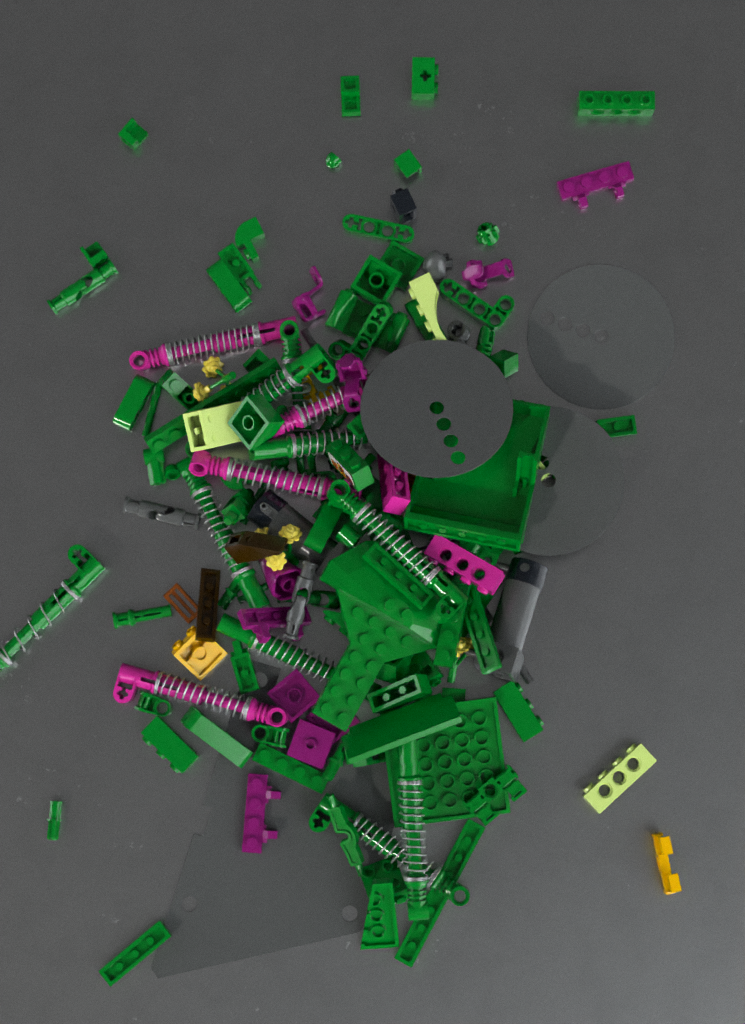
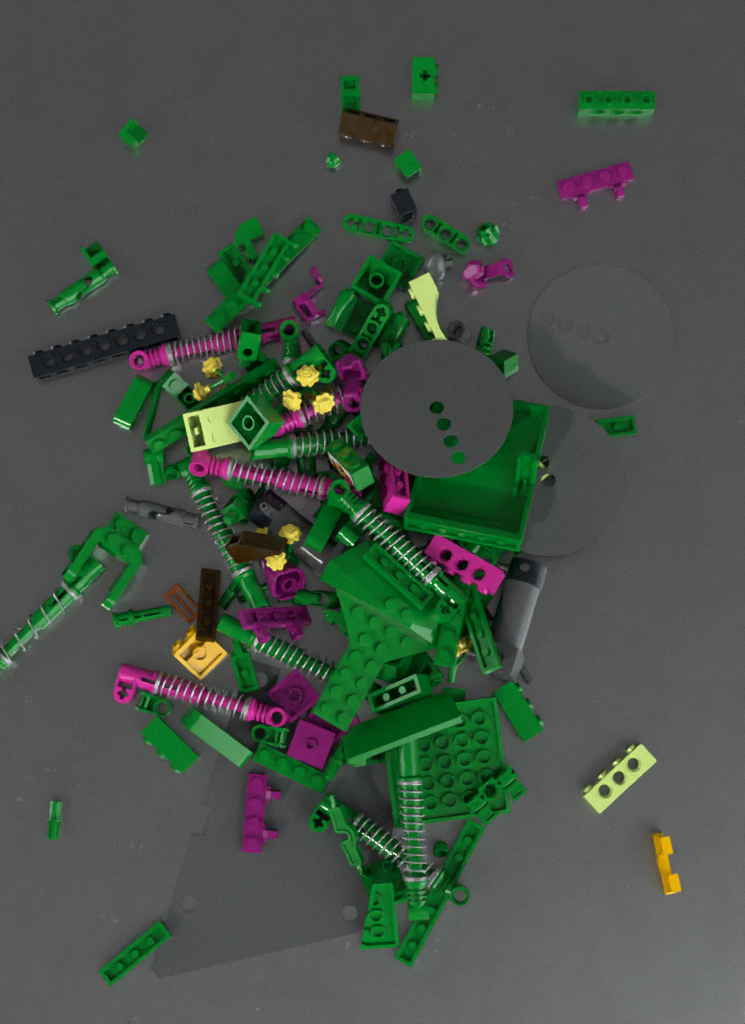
dark grey piece [281,560,319,640] -> none
green beam [439,279,514,331] -> none
none -> black brick [28,313,182,381]
none -> green plate [61,511,148,610]
none -> green plate [204,217,322,335]
none -> green hinge [237,232,298,309]
none -> green torso [237,318,261,367]
none -> light yellow plant [282,365,335,414]
none -> dark brown brick [338,107,399,147]
none -> green wheel [381,342,403,360]
none -> green beam [421,214,470,256]
none -> green hinge [433,841,449,858]

